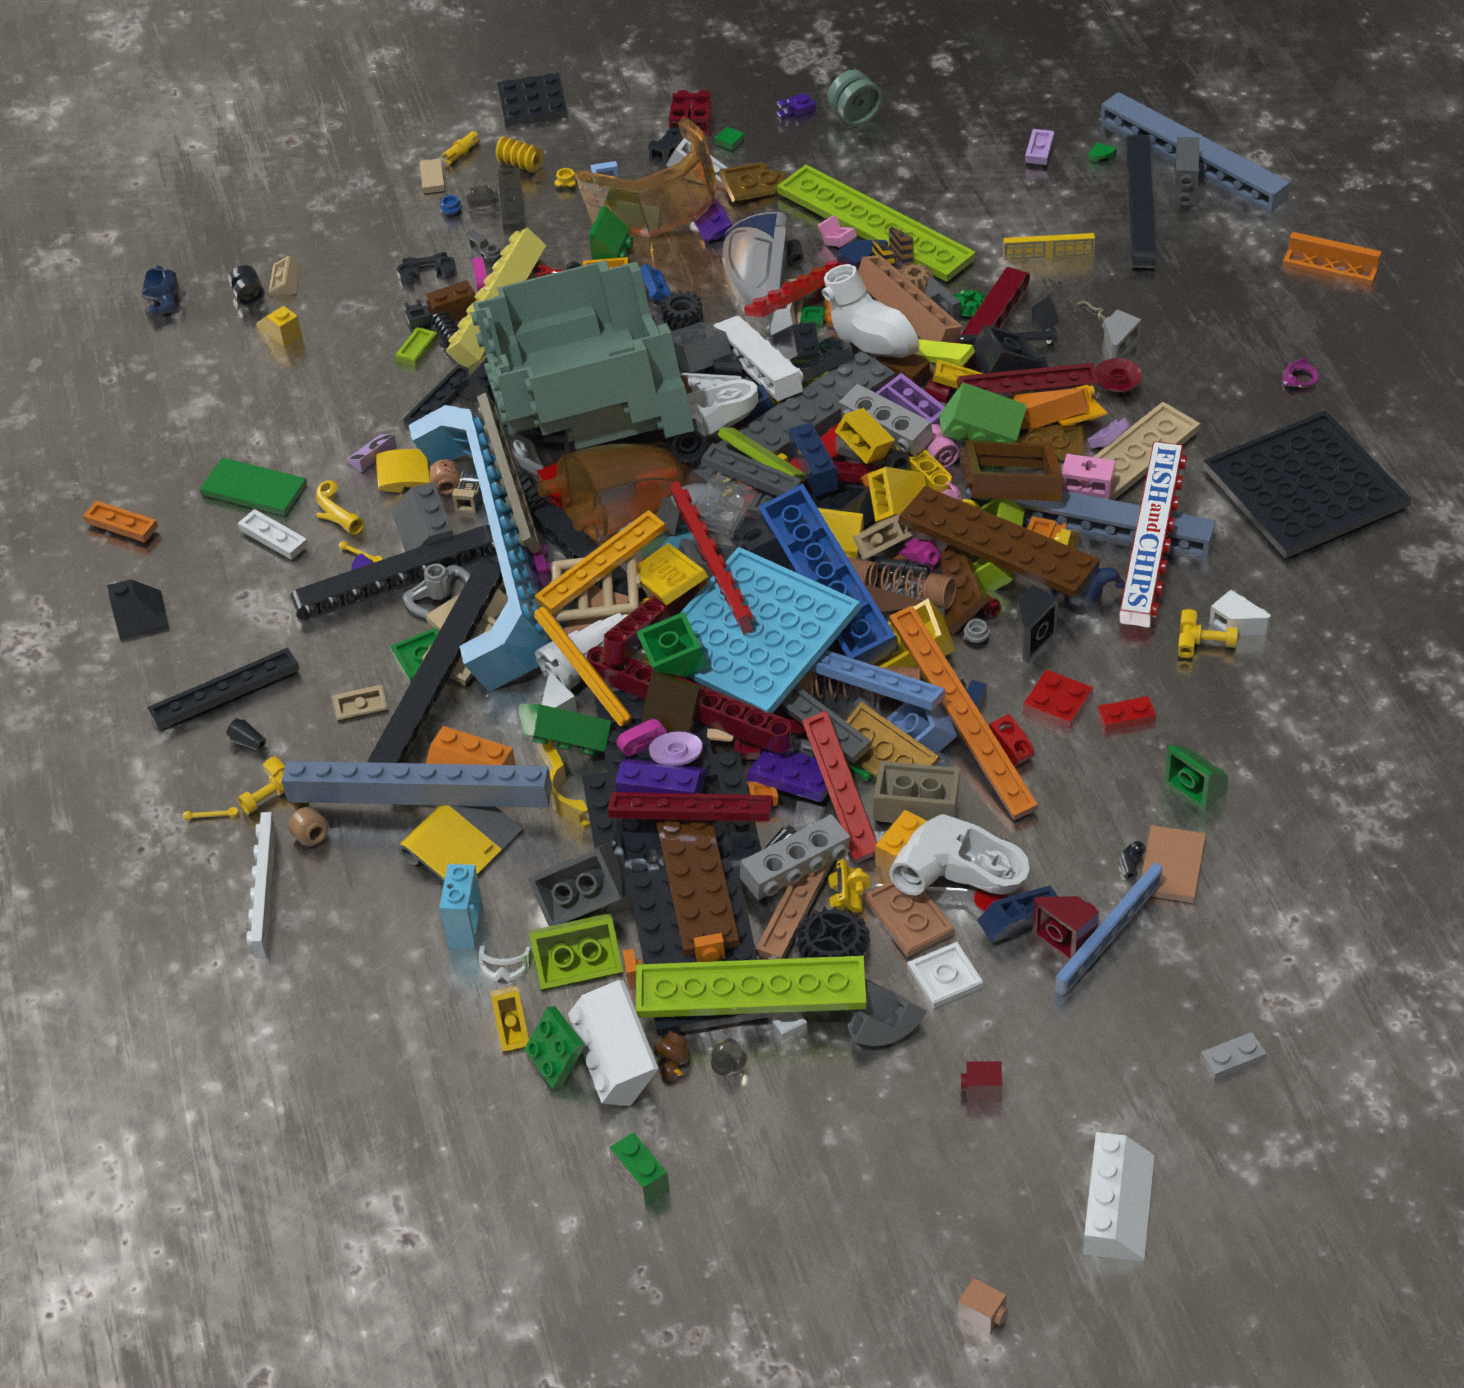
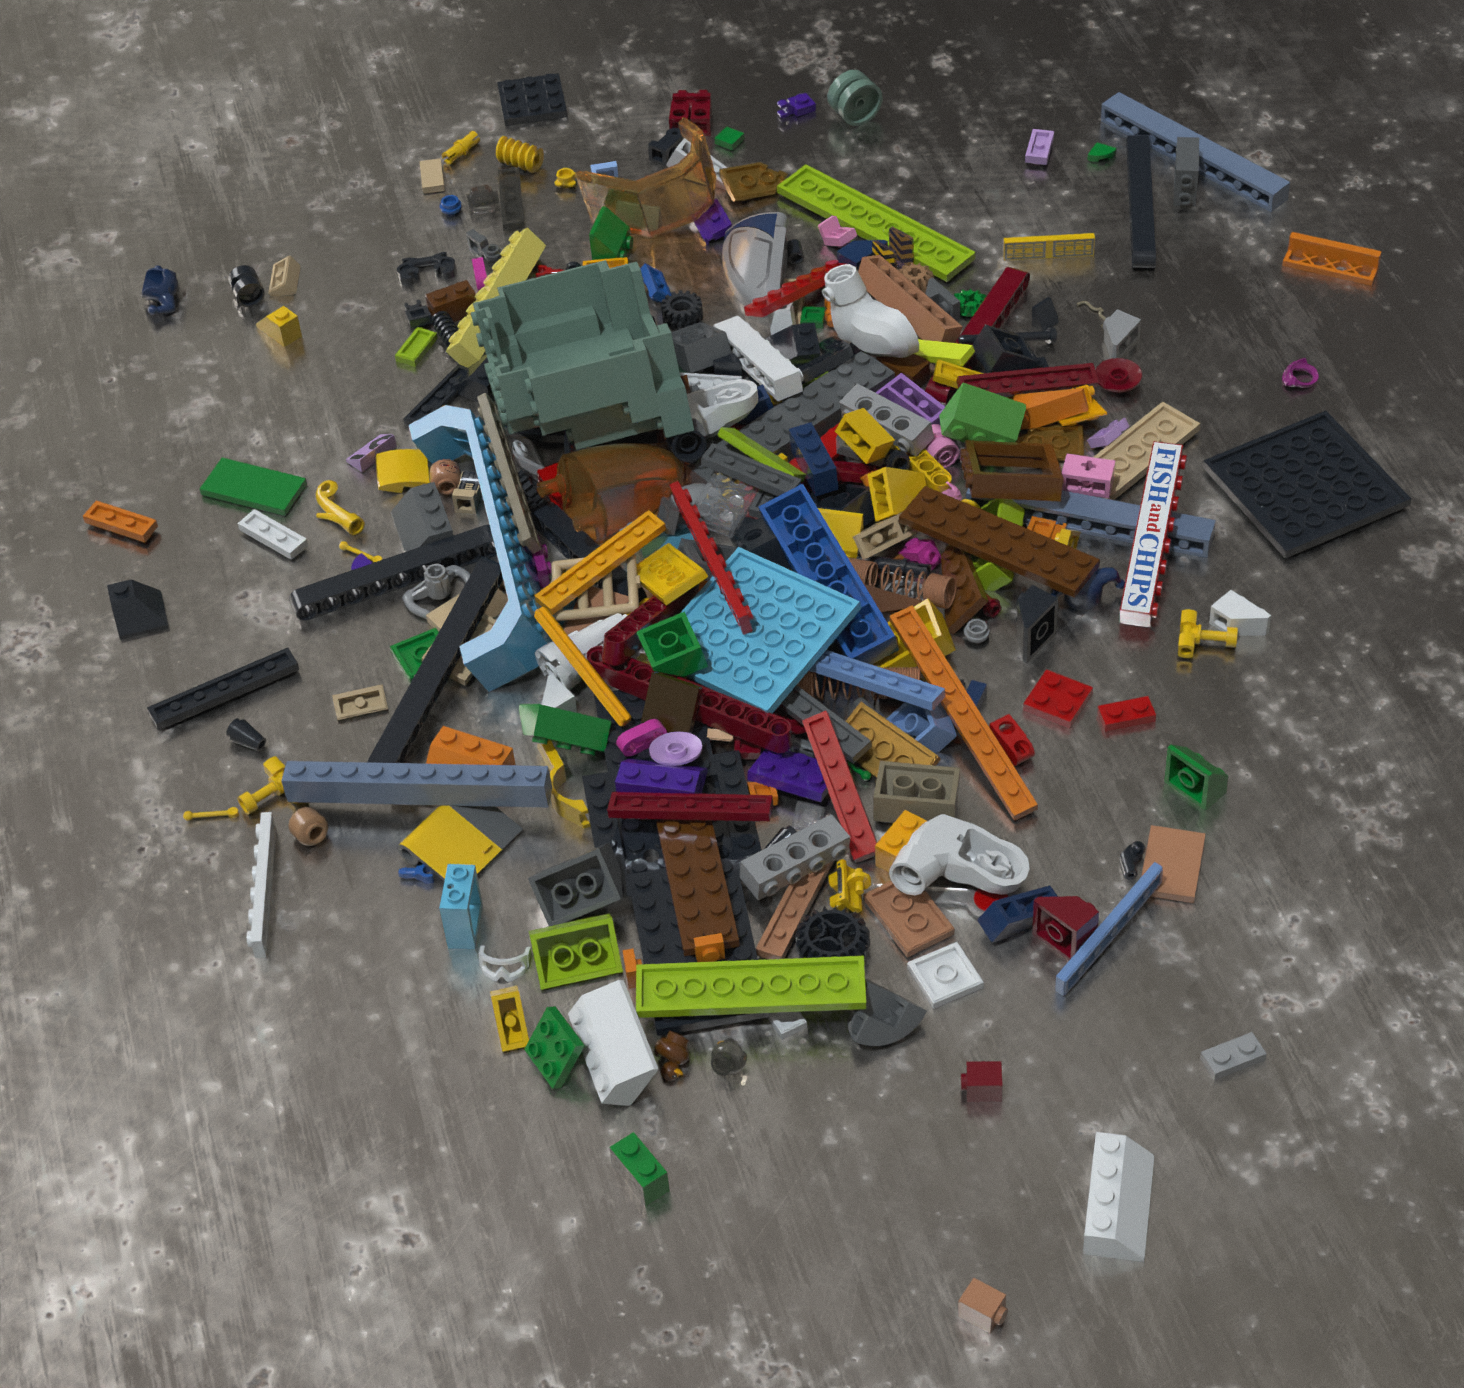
none -> blue piece [398,864,434,884]

